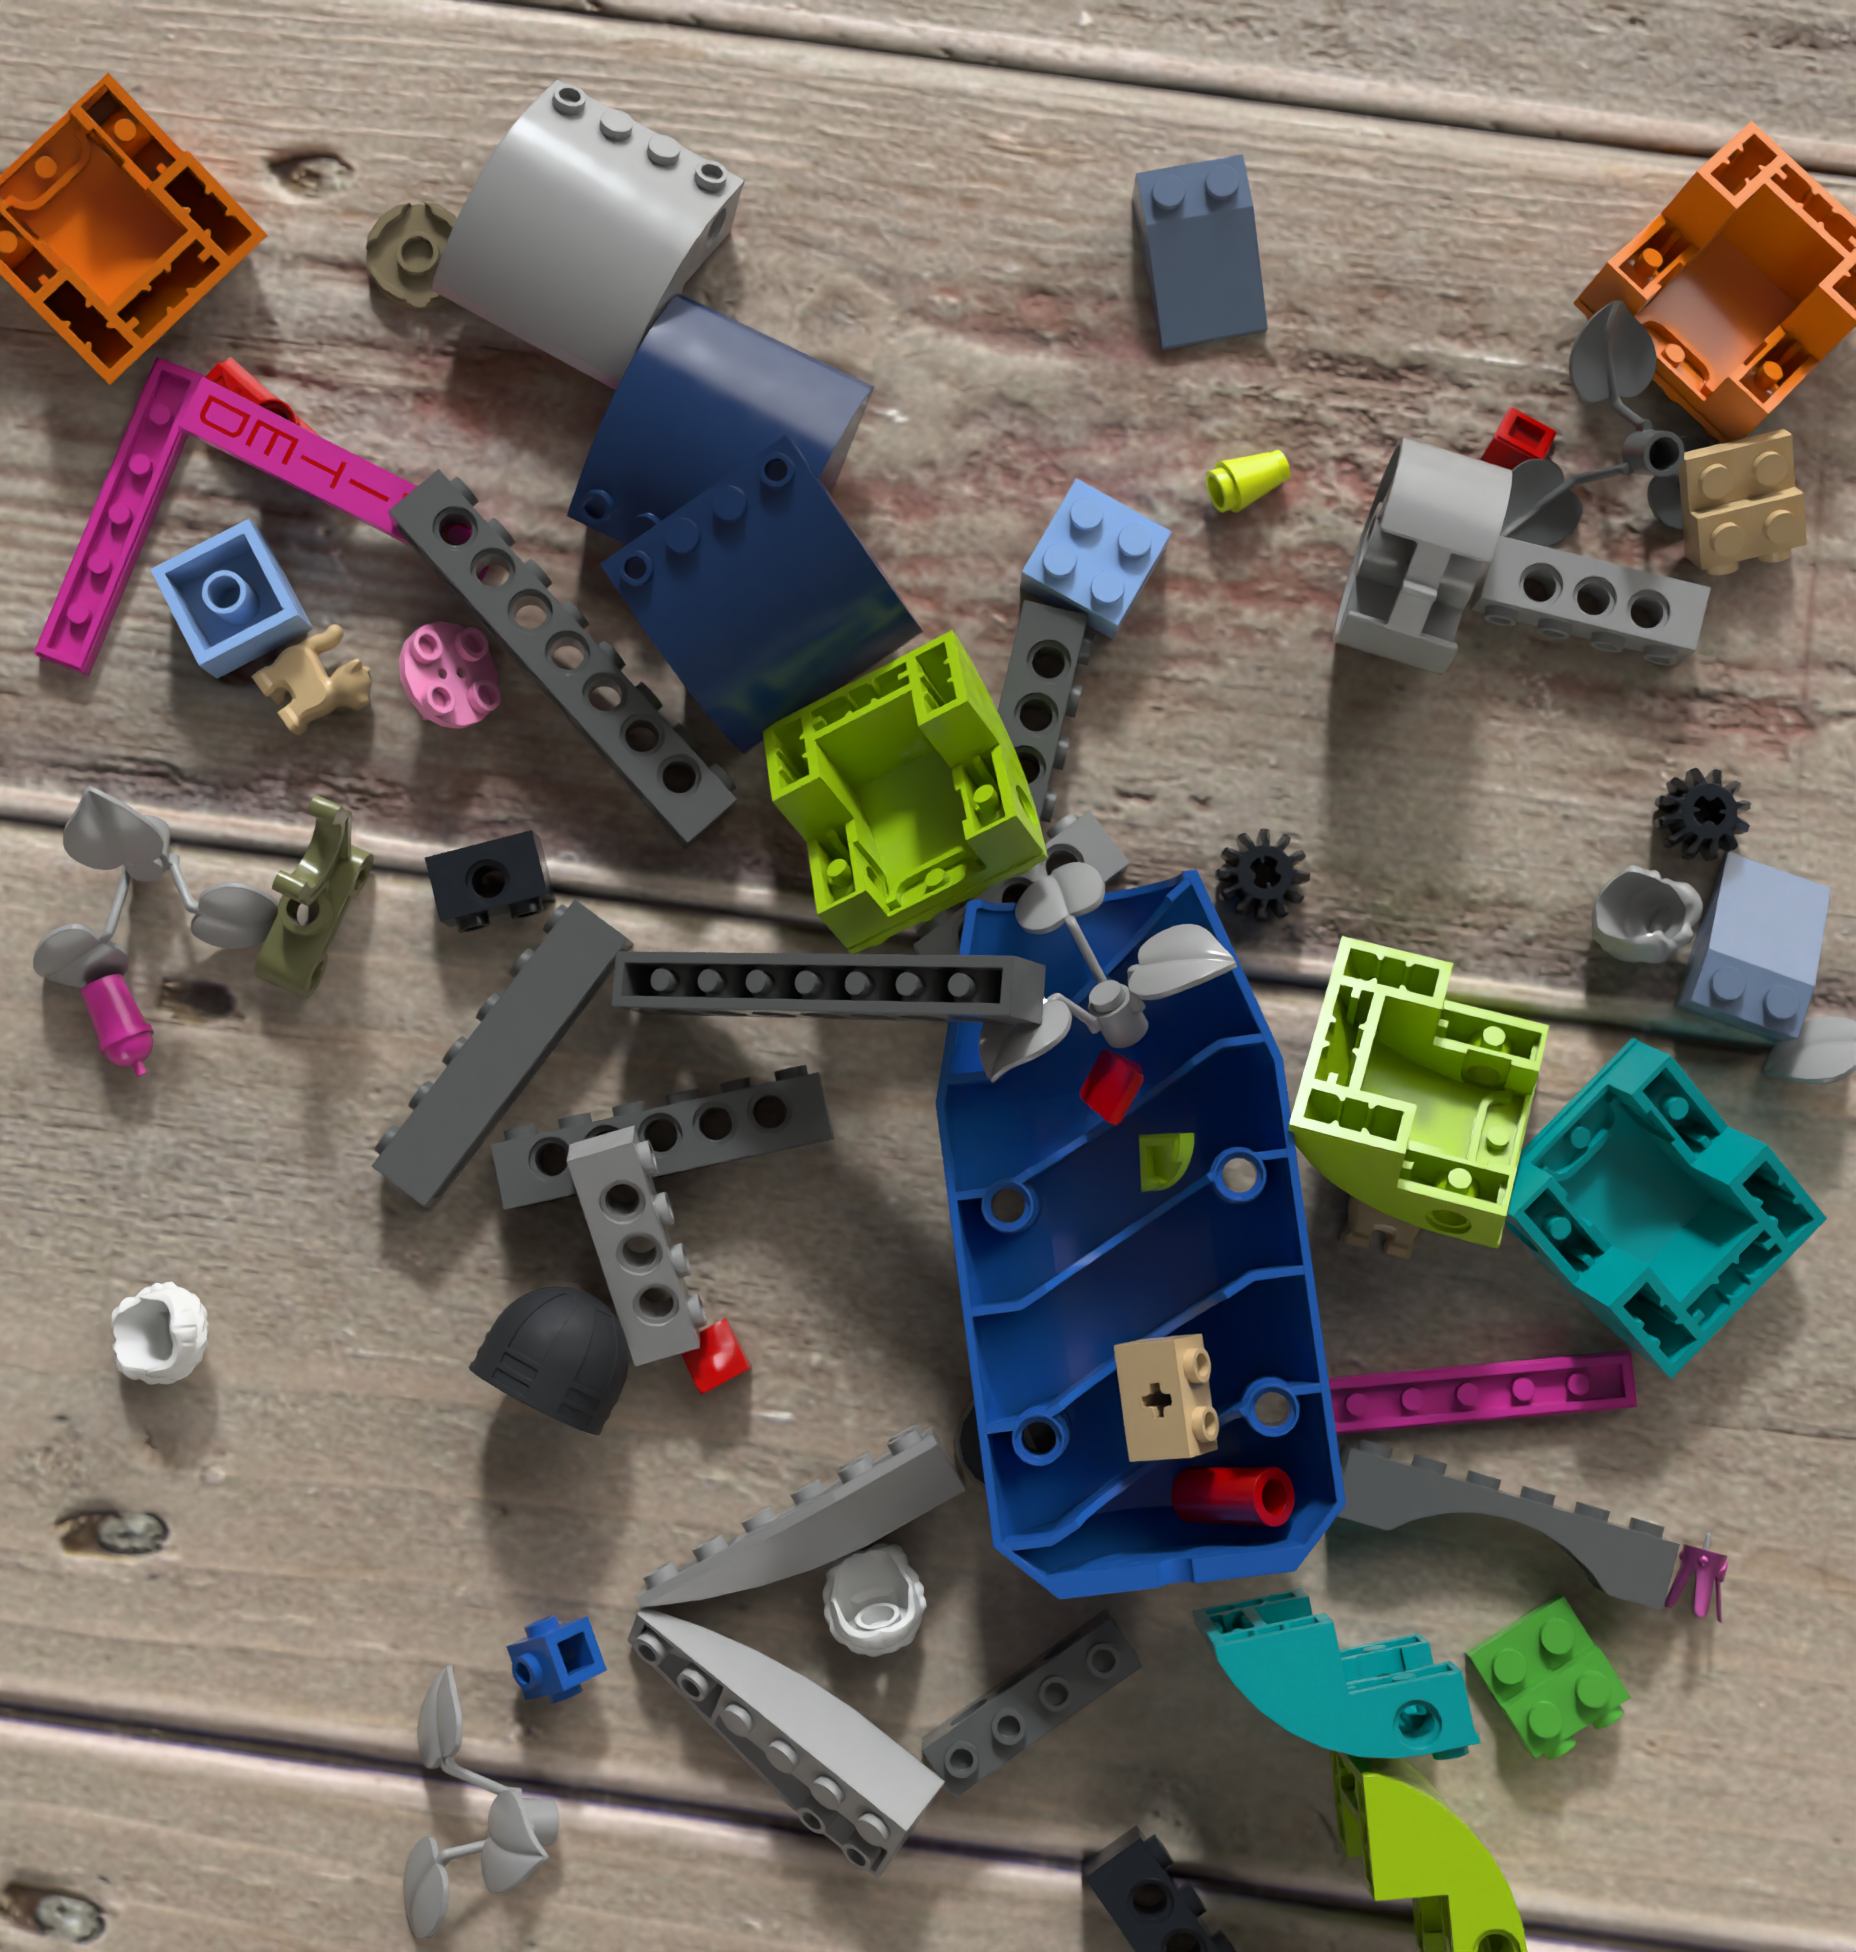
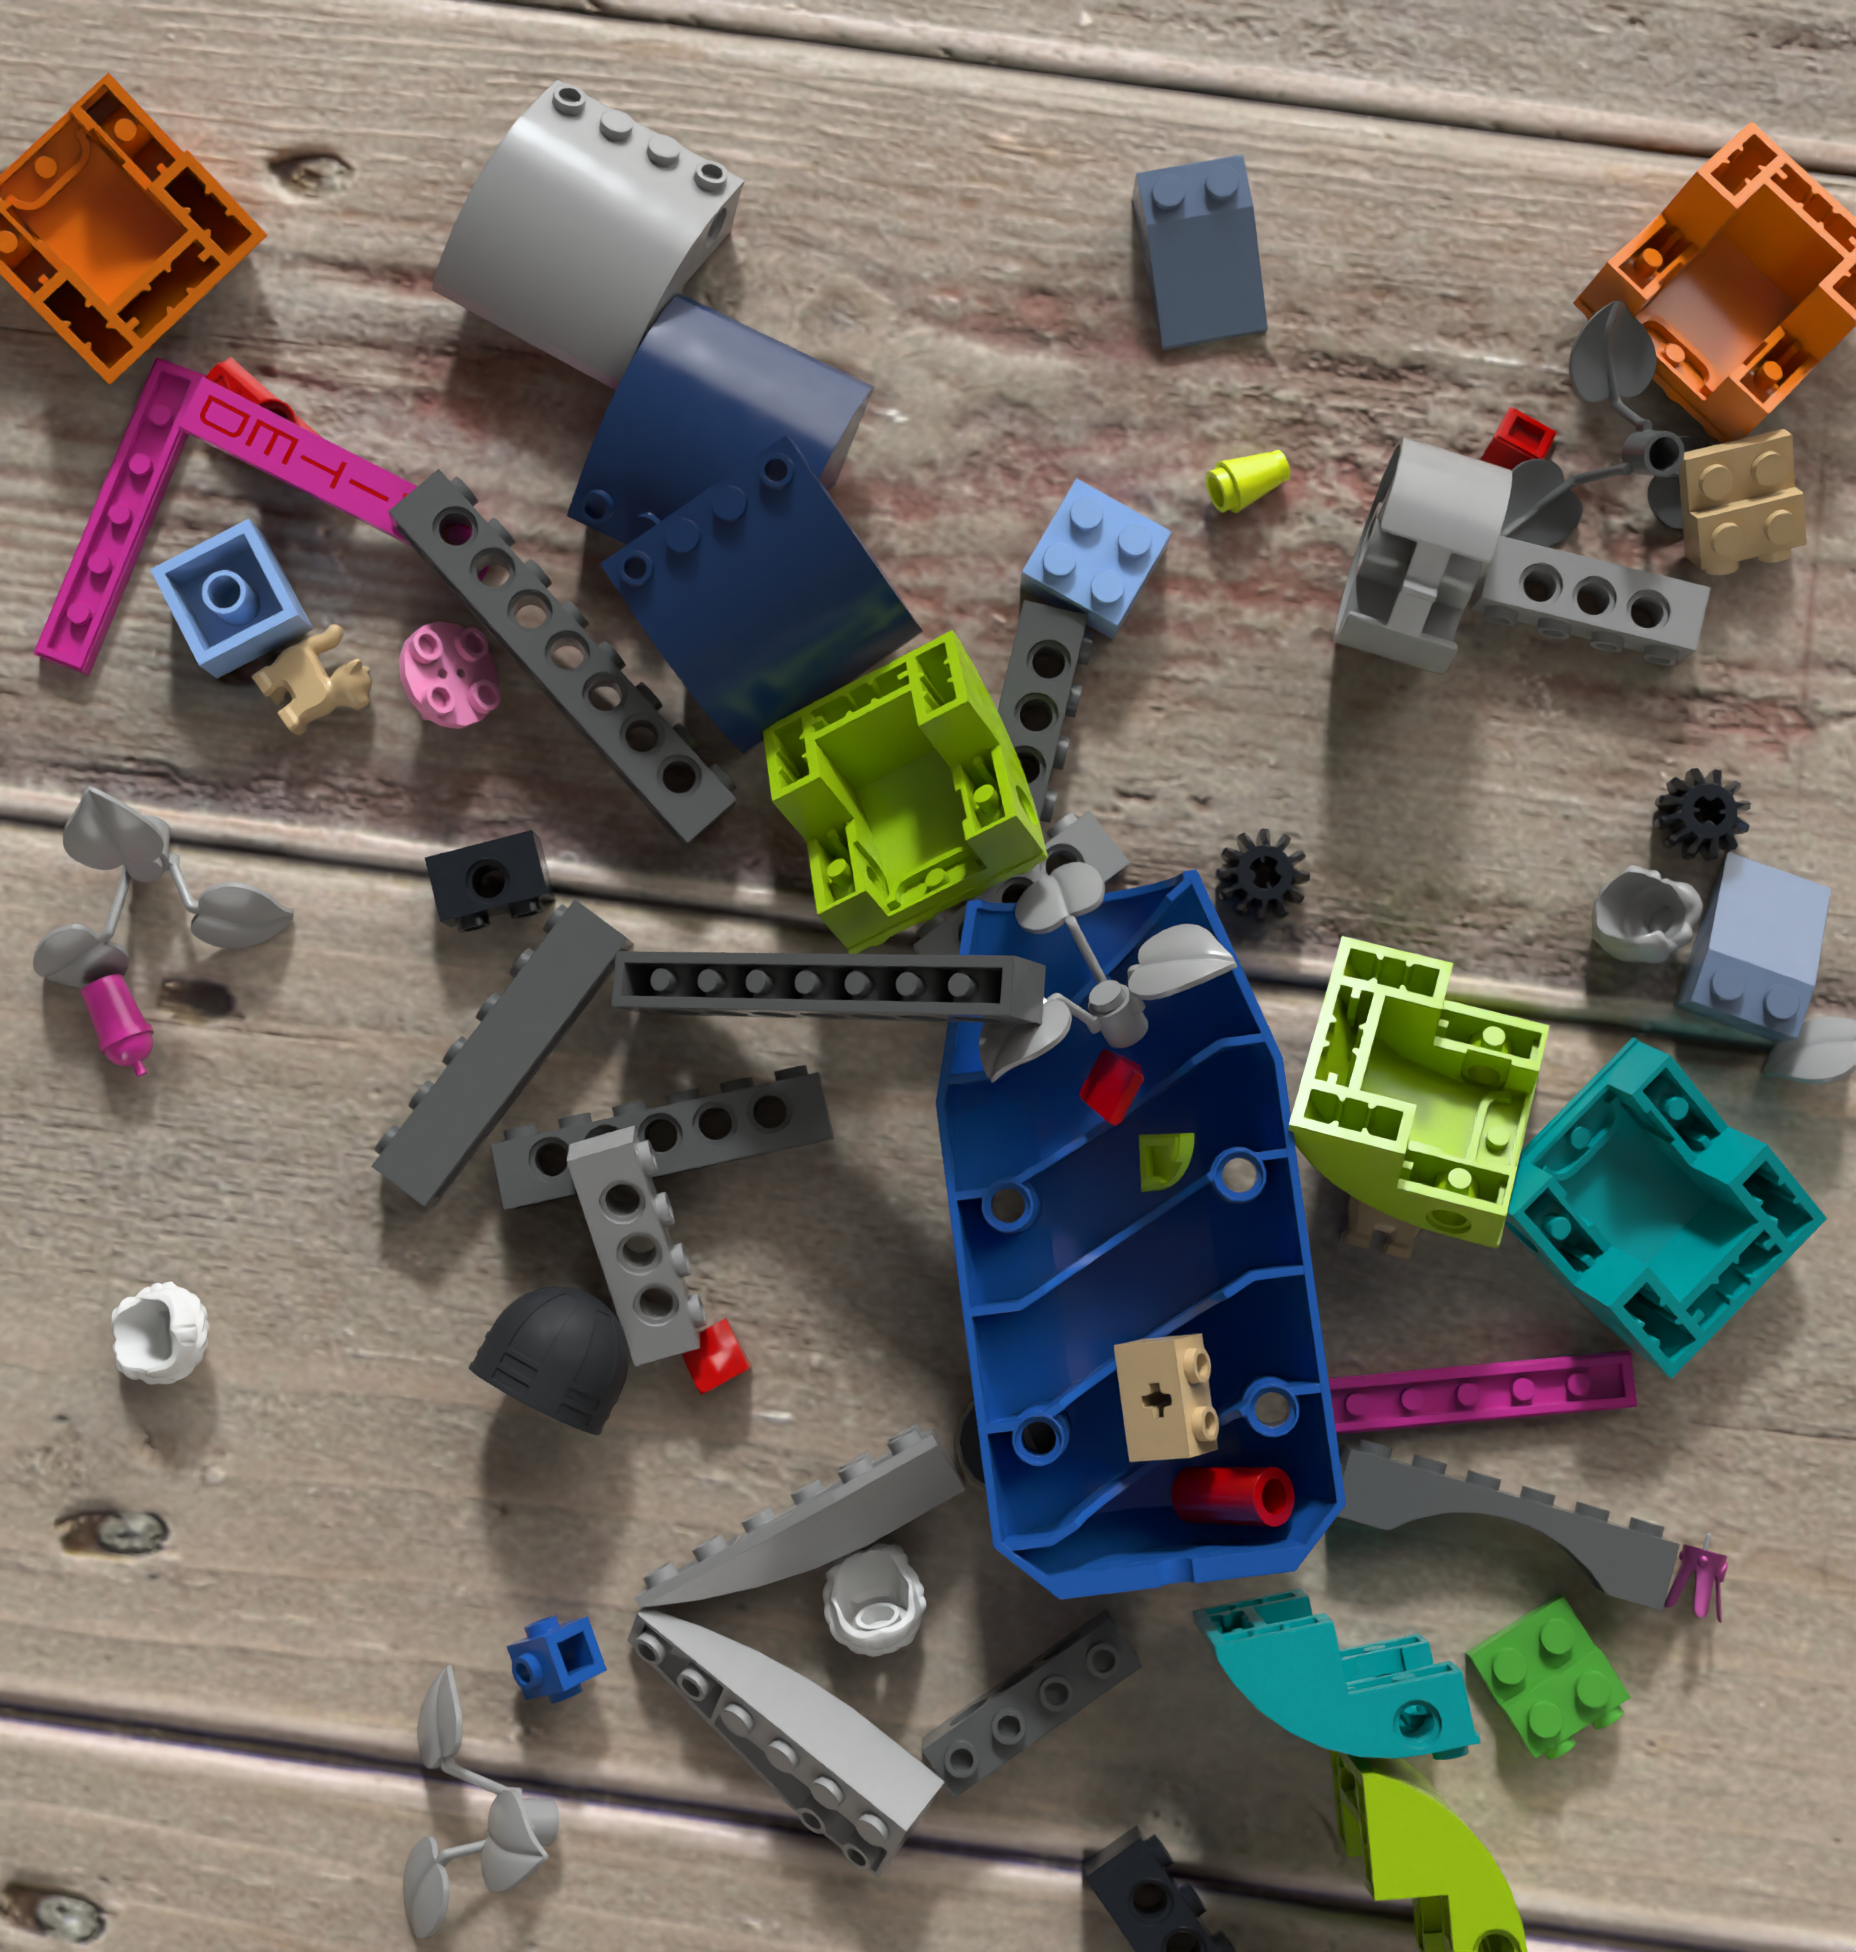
olive piece [254,795,374,998] -> none
dark tan tile [366,202,457,311] -> none

